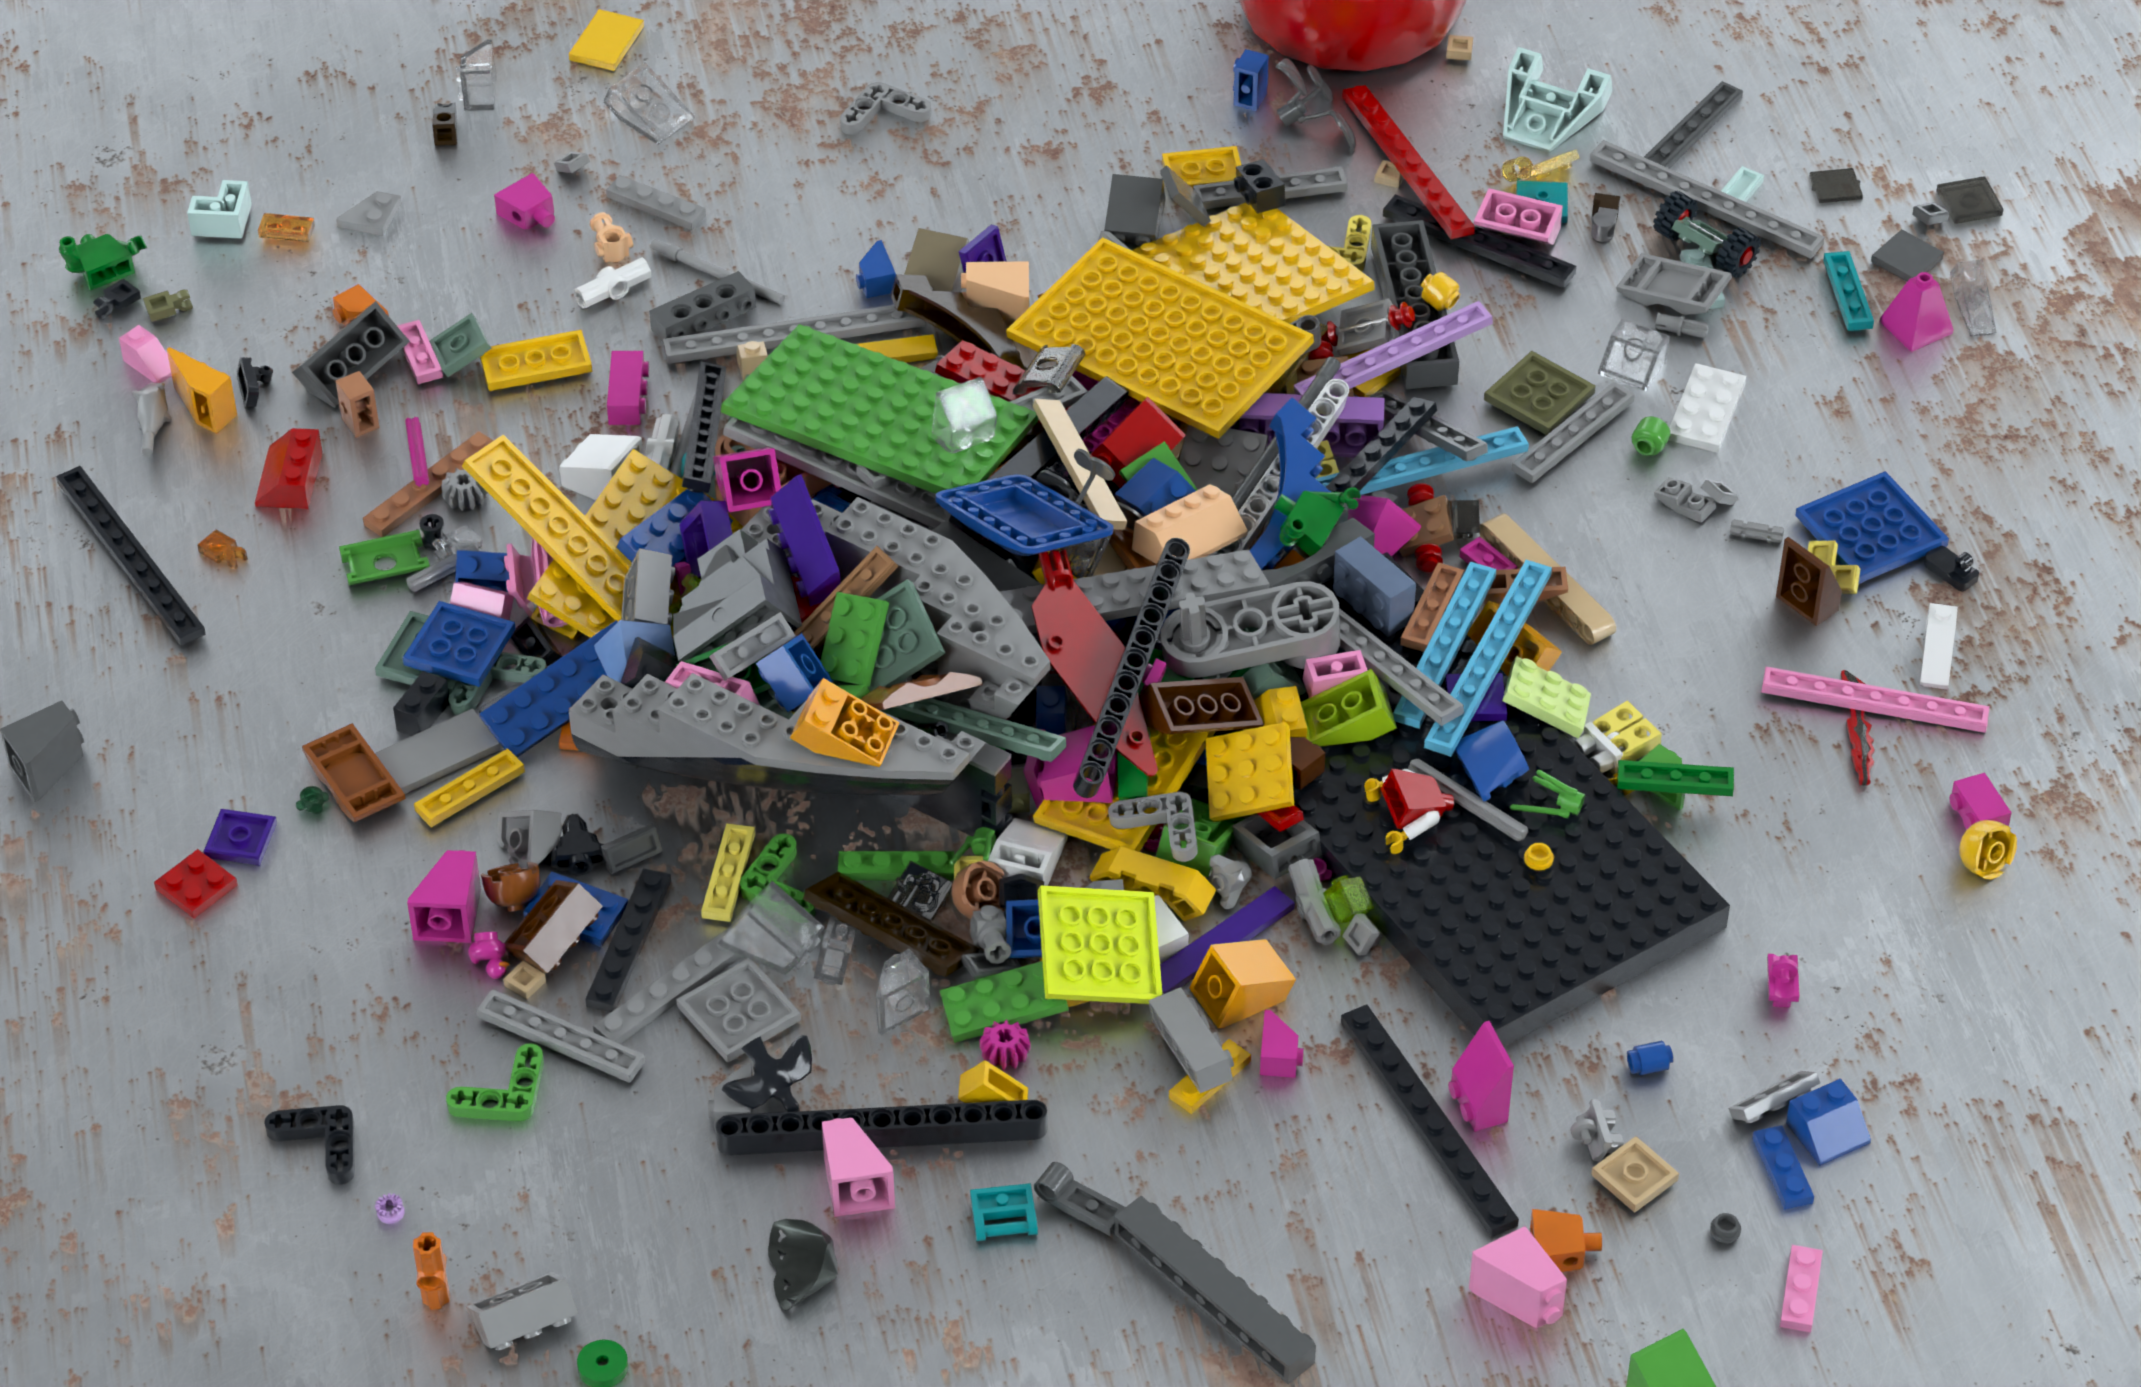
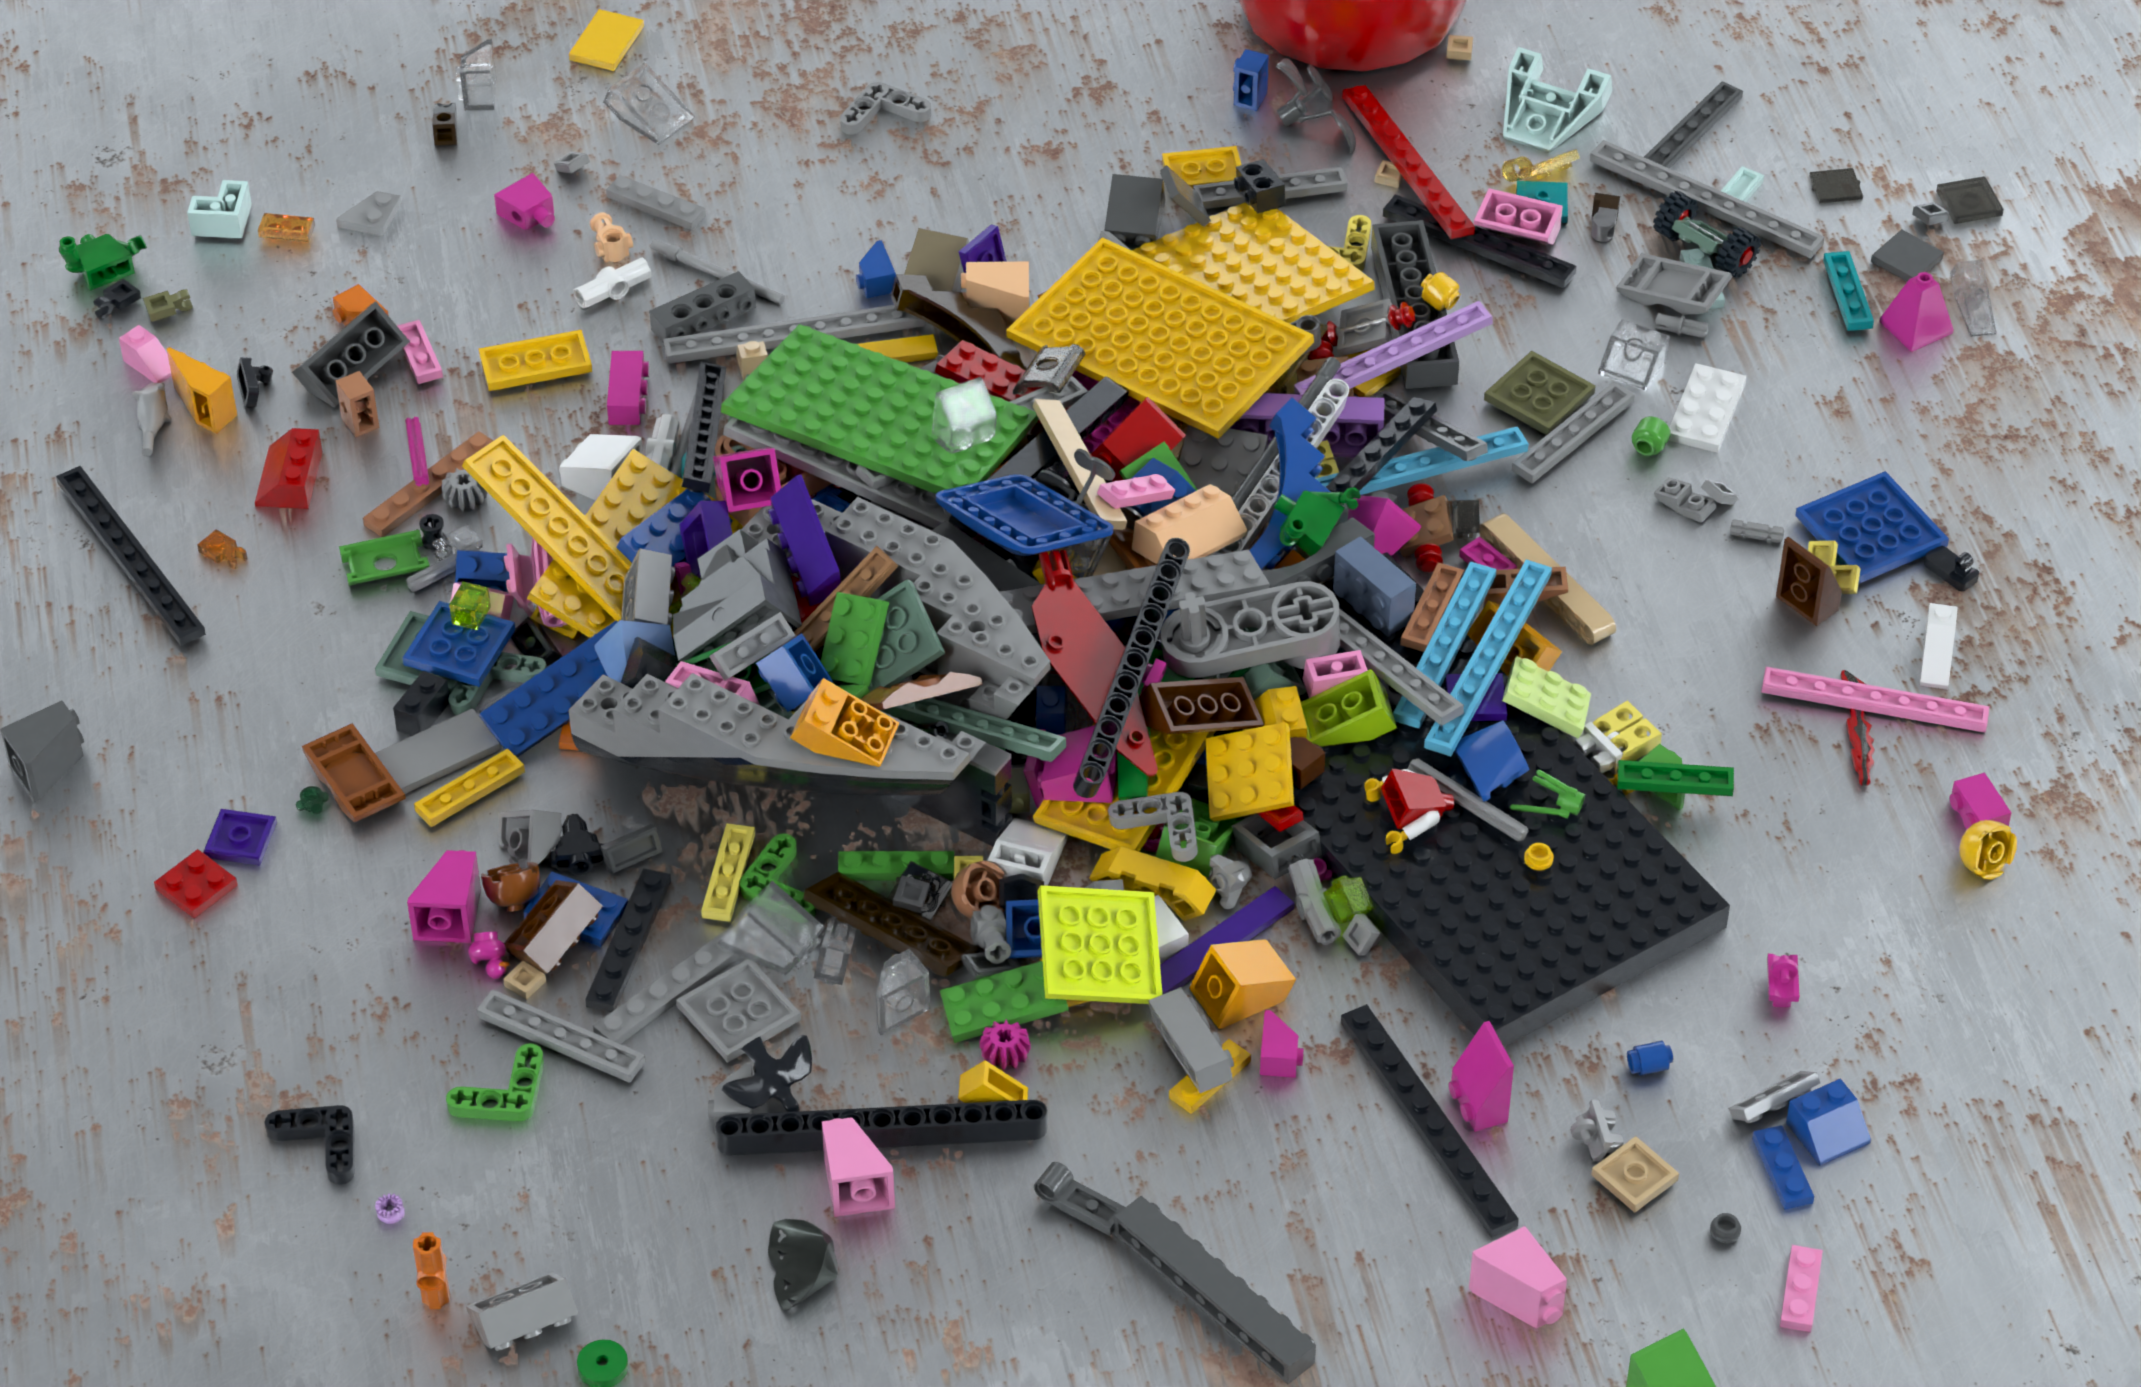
sand green plate [429,313,491,377] -> none
bright green plant [950,827,996,865] -> none
teal plate [970,1183,1038,1241] -> none
orange torso [1530,1209,1602,1272] -> none
none -> clear neon green brick [449,582,491,630]
none -> flat silver plate [893,875,930,913]
none -> bright pink plate [1097,474,1175,509]

